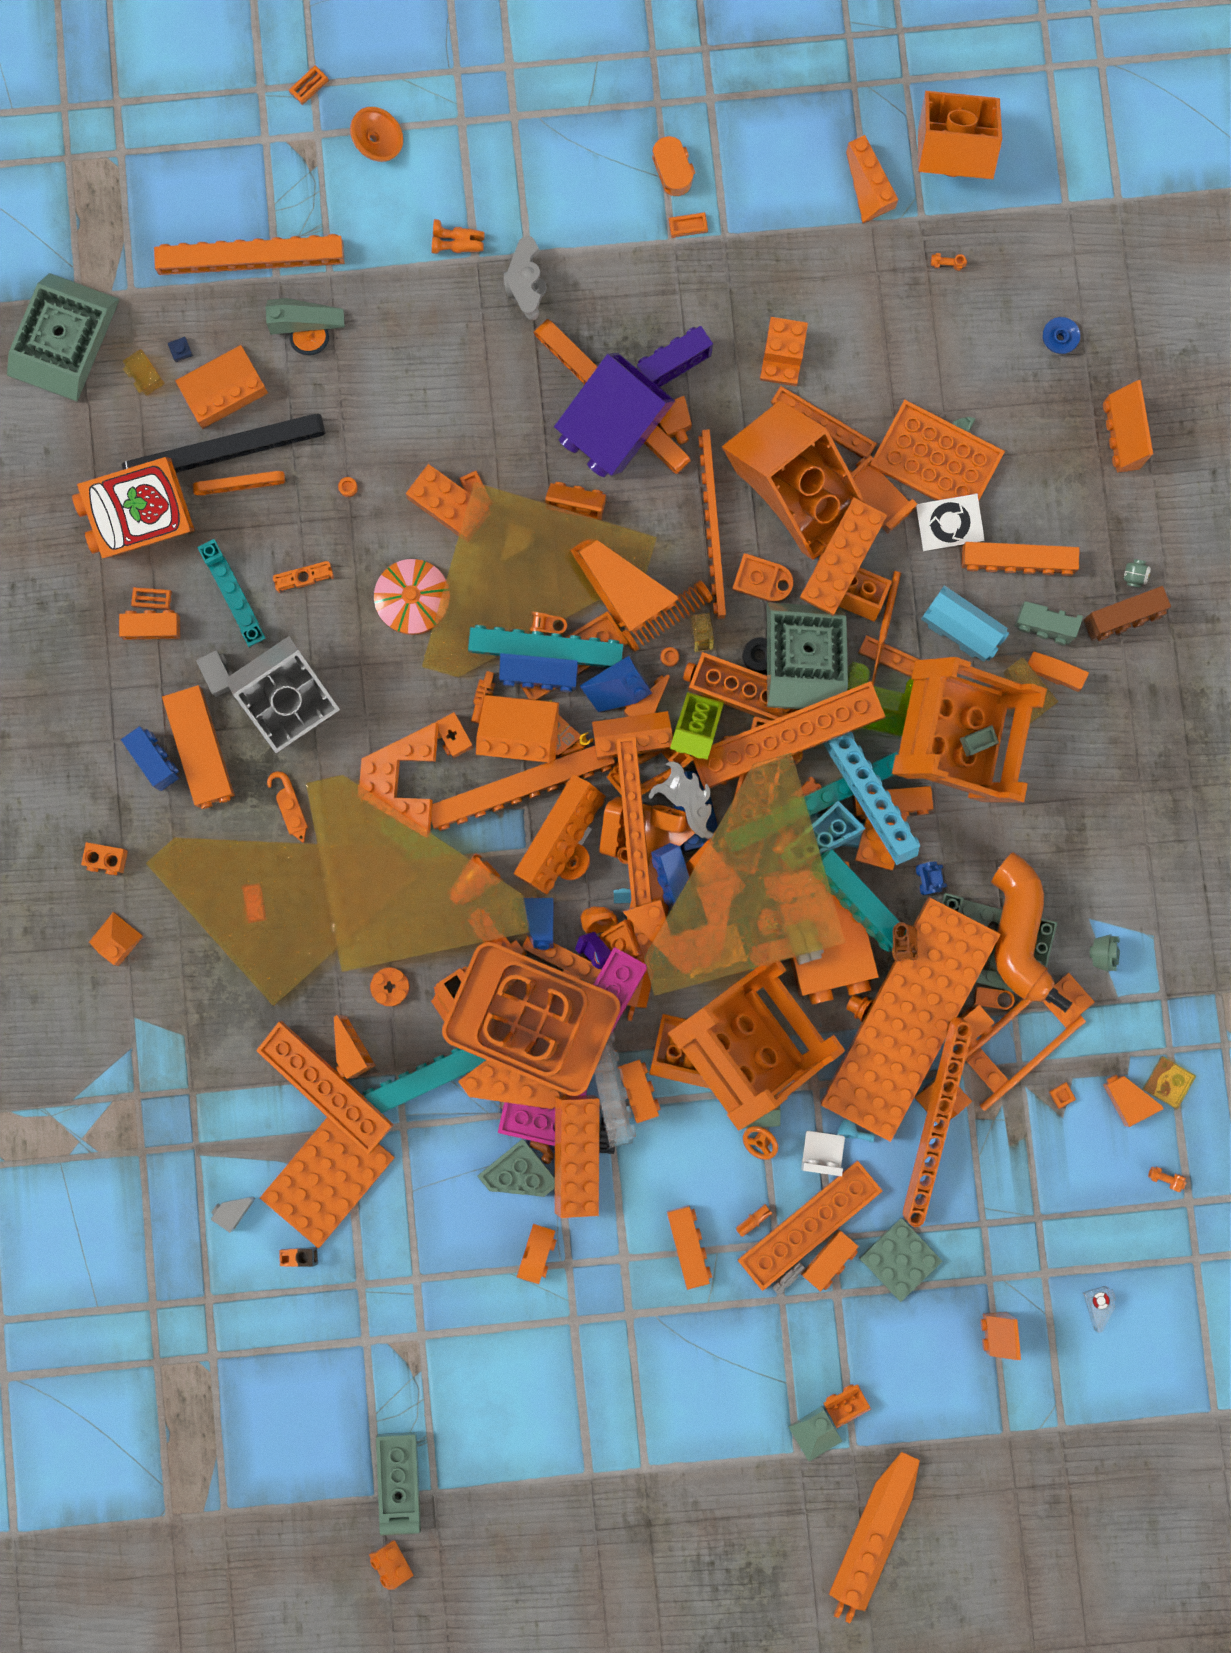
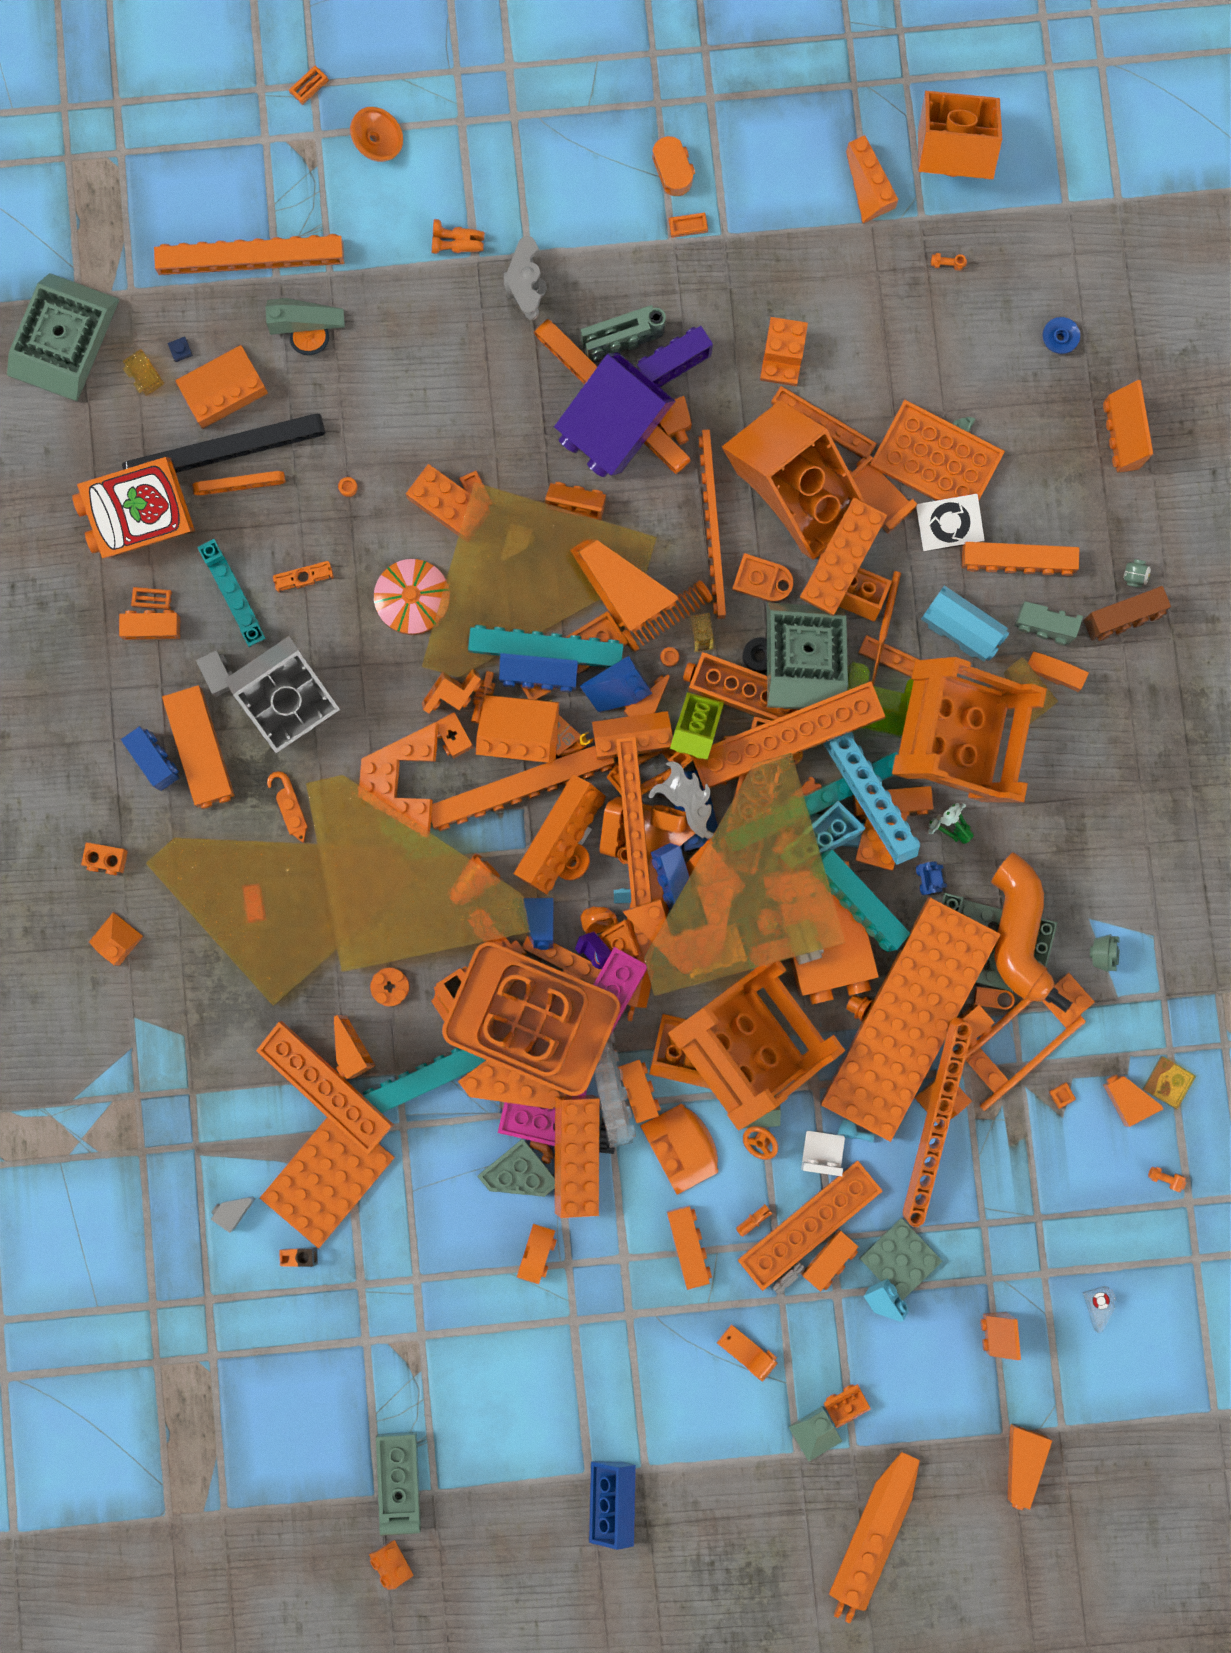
orange piece [529,612,567,634] -> none
dark orange piece [892,922,918,962] -> none
sand green tile [960,725,999,757] -> none
none -> orange bracket [422,668,482,714]
none -> sand green hinge [580,305,666,362]
none -> blue slope [589,1461,636,1550]
none -> orange slope [640,1104,718,1195]
none -> orange door [716,1324,778,1382]
none -> medium azure slope [864,1279,909,1322]
none -> plant [928,803,974,844]
none -> orange slope [1007,1424,1052,1510]

